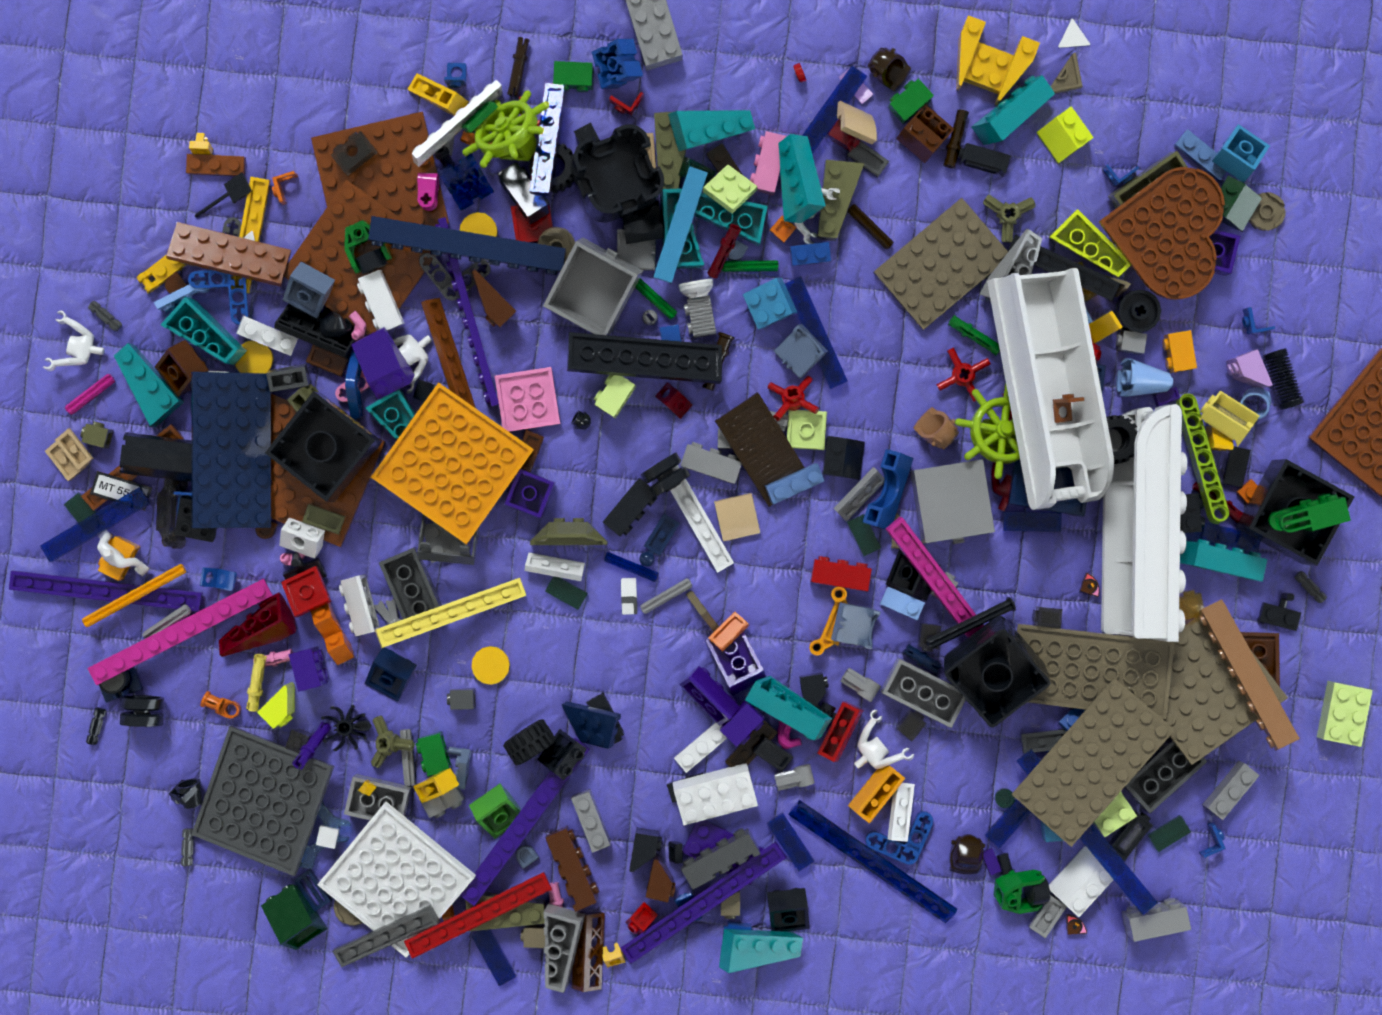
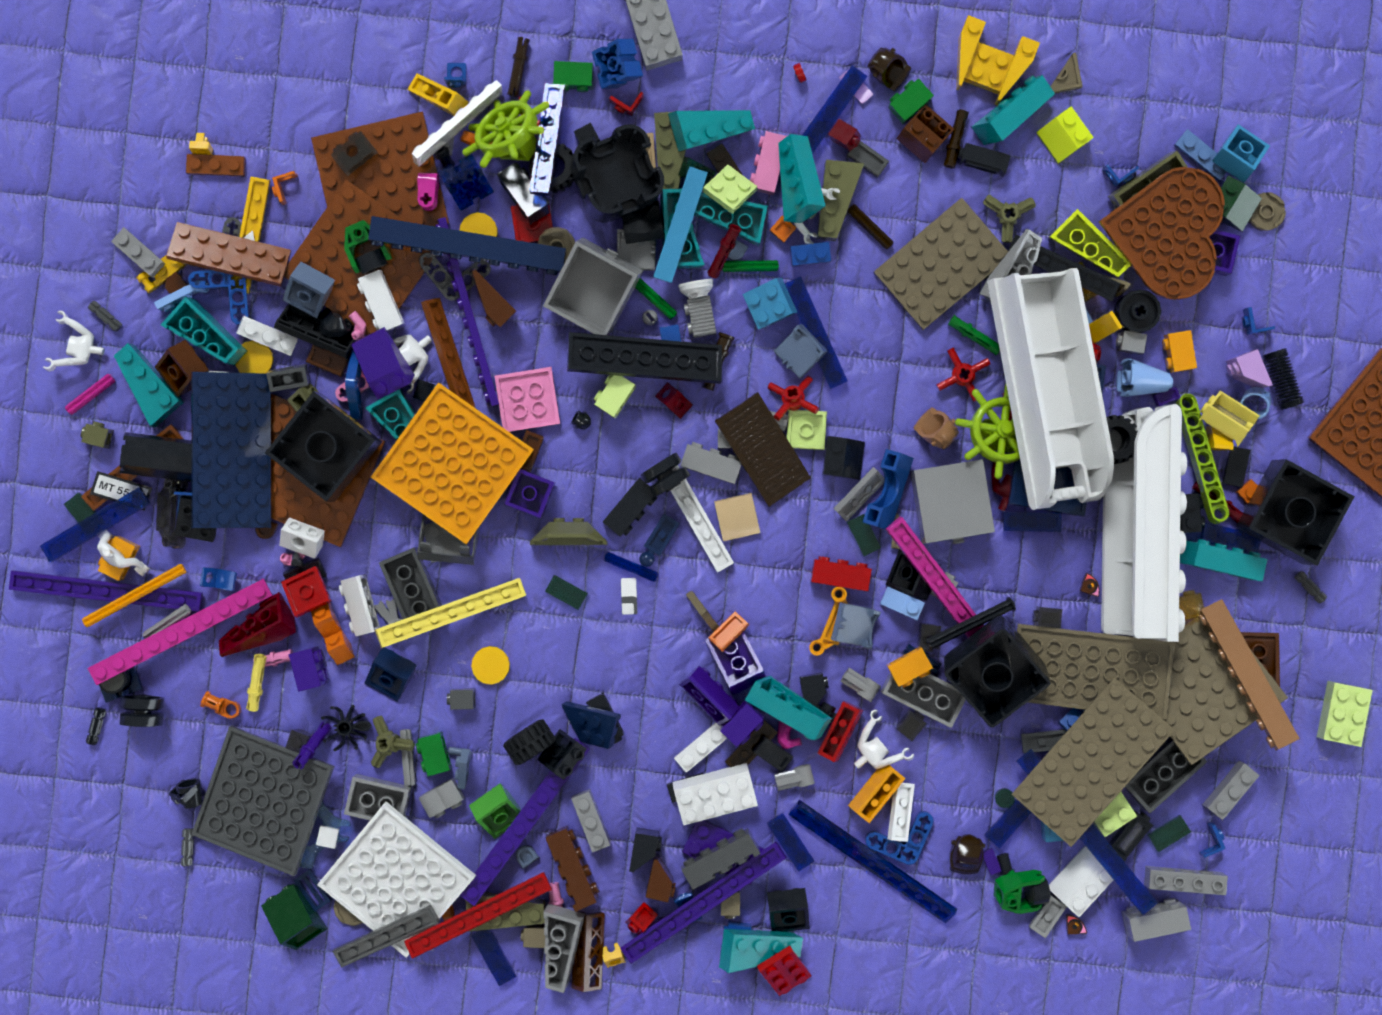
tan slope [45,428,94,481] -> none
black piece [195,172,252,217] -> none
neon yellow slope [257,682,295,729] -> none
olive tile [302,504,346,535] -> none
yellow piece [358,779,376,796] -> none
yellow slope [413,768,459,803] -> none
green tile [461,101,498,133] -> none
white plate [524,553,585,581] -> none
light grey axle [640,578,692,614] -> none
black tile [668,841,683,863] -> none
medium blue plate [765,463,824,504] -> none
tan slope [837,101,877,144] -> none
dark orange bracket [1053,394,1084,423] -> none
white sticker [1058,19,1090,48] -> none
black plate [1257,593,1301,631] -> none
green brick [1268,494,1351,532] -> none
none -> light grey plate [111,227,165,278]
none -> red plate [757,946,812,996]
none -> light orange brick [886,647,933,688]
none -> light grey brick [1144,866,1228,895]

